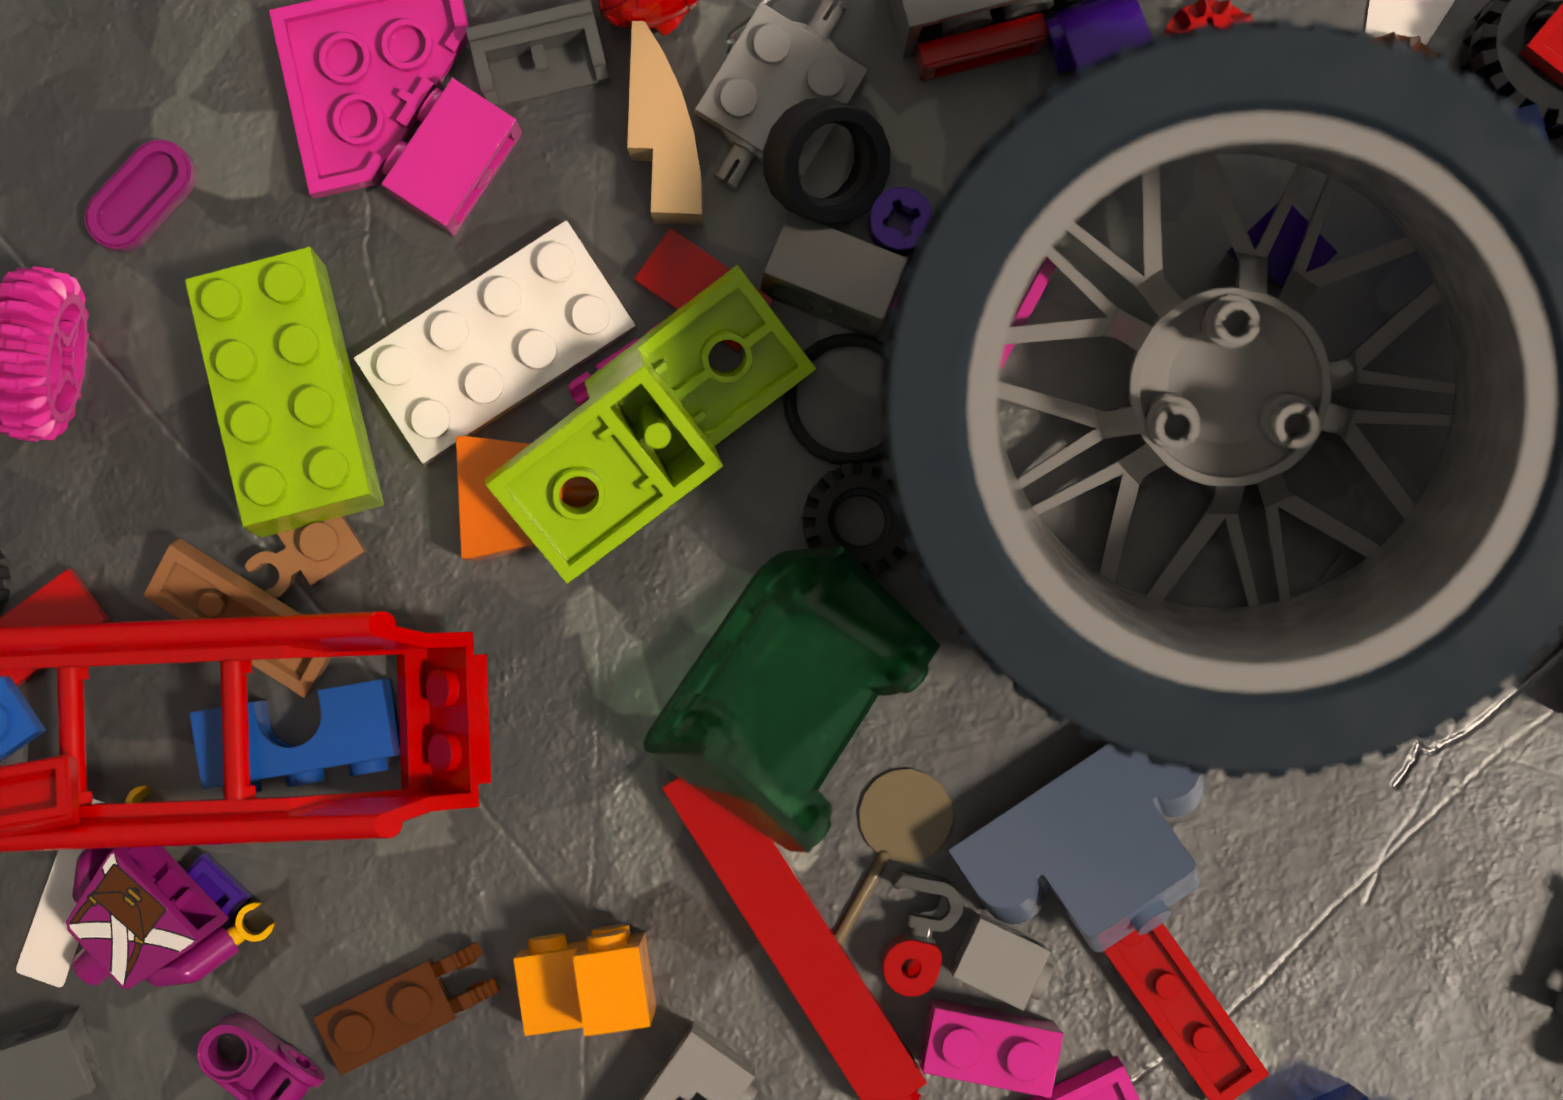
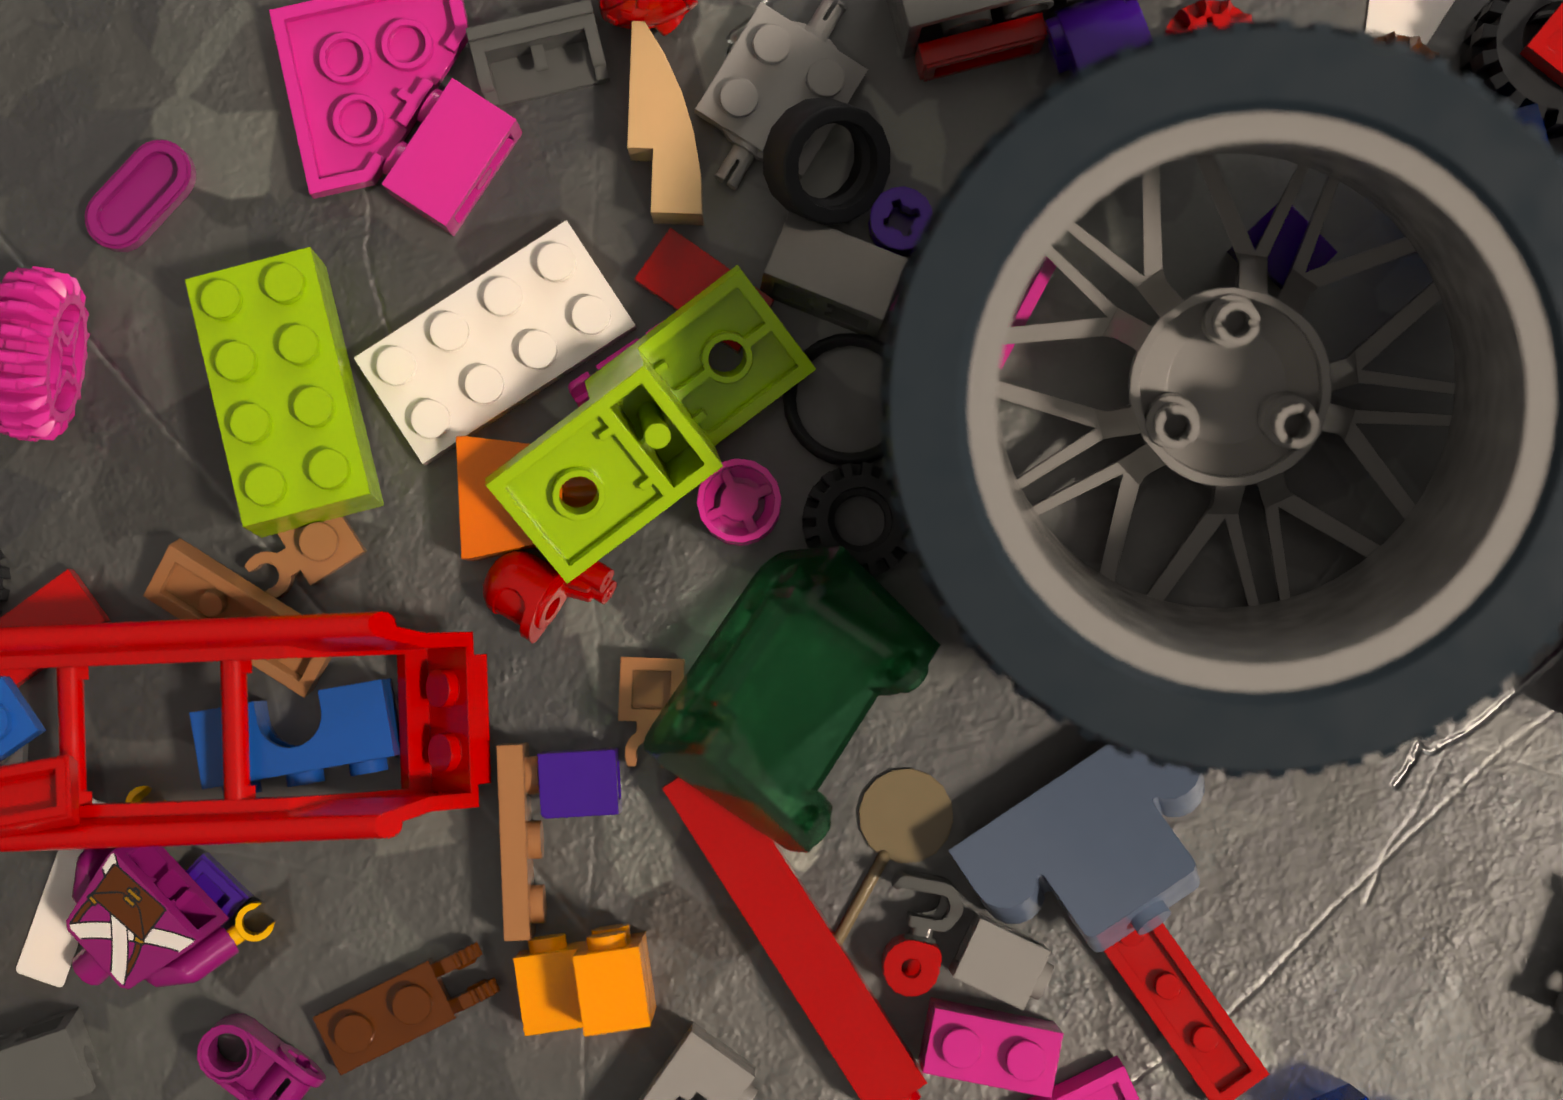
none -> red piece [483,551,617,643]
none -> medium nougat plate [496,742,547,941]
none -> dark purple panel [537,747,623,819]
none -> medium nougat plate [618,657,685,768]
none -> dark pink wheel [697,458,781,547]

